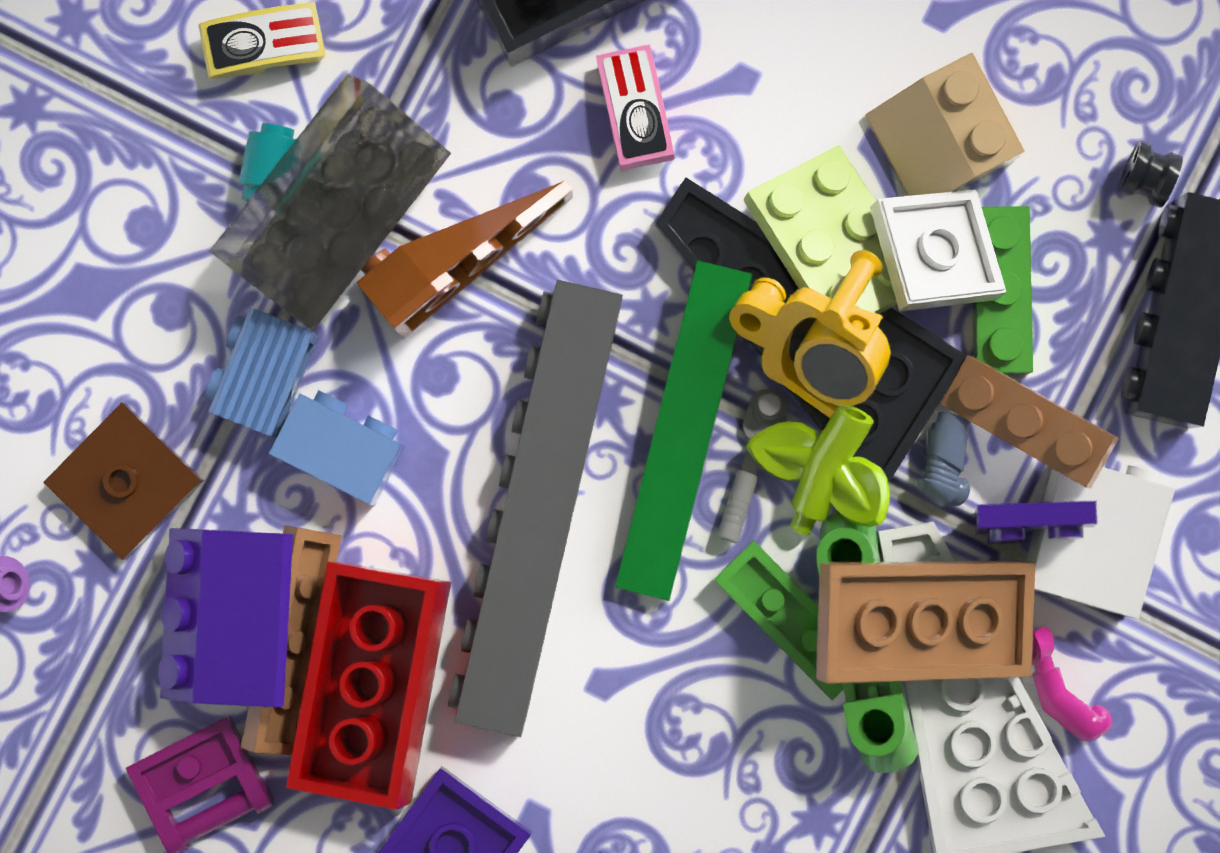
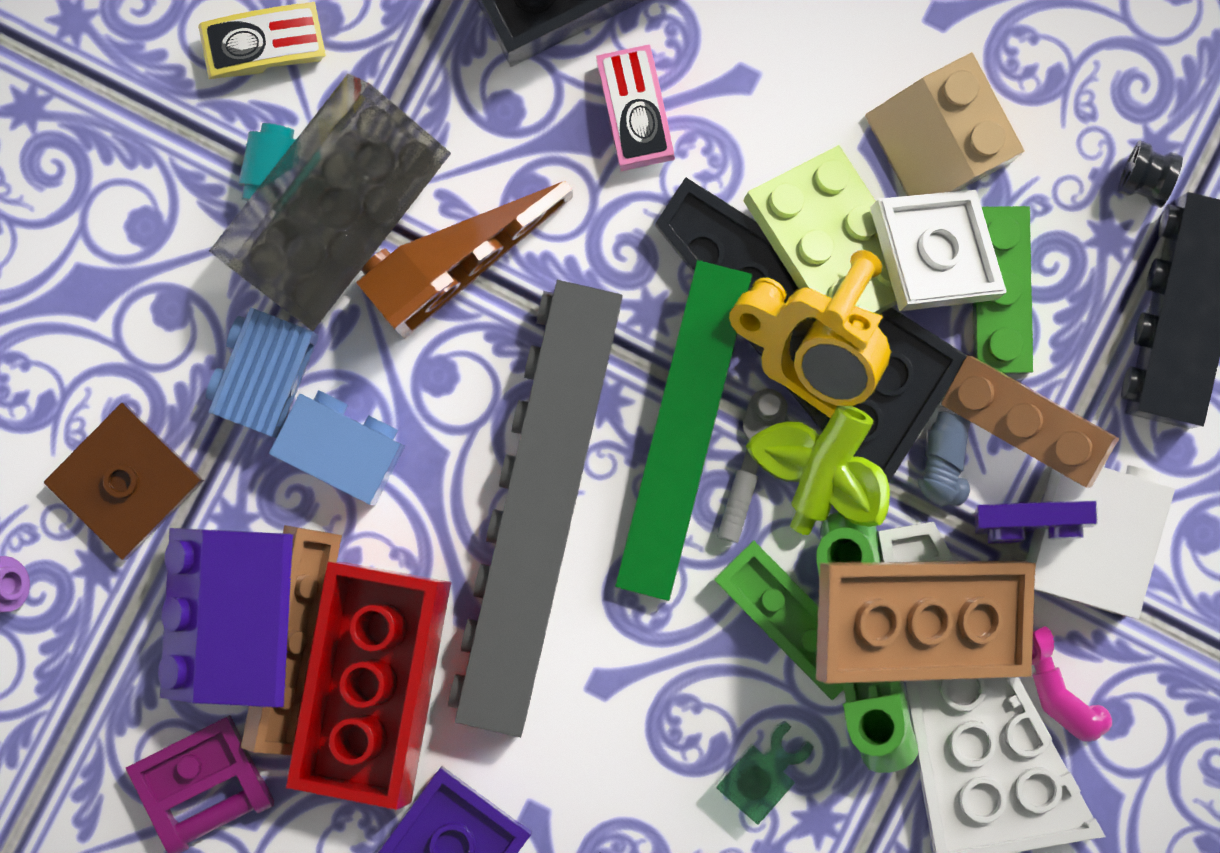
none -> clear green plate [715,720,814,825]

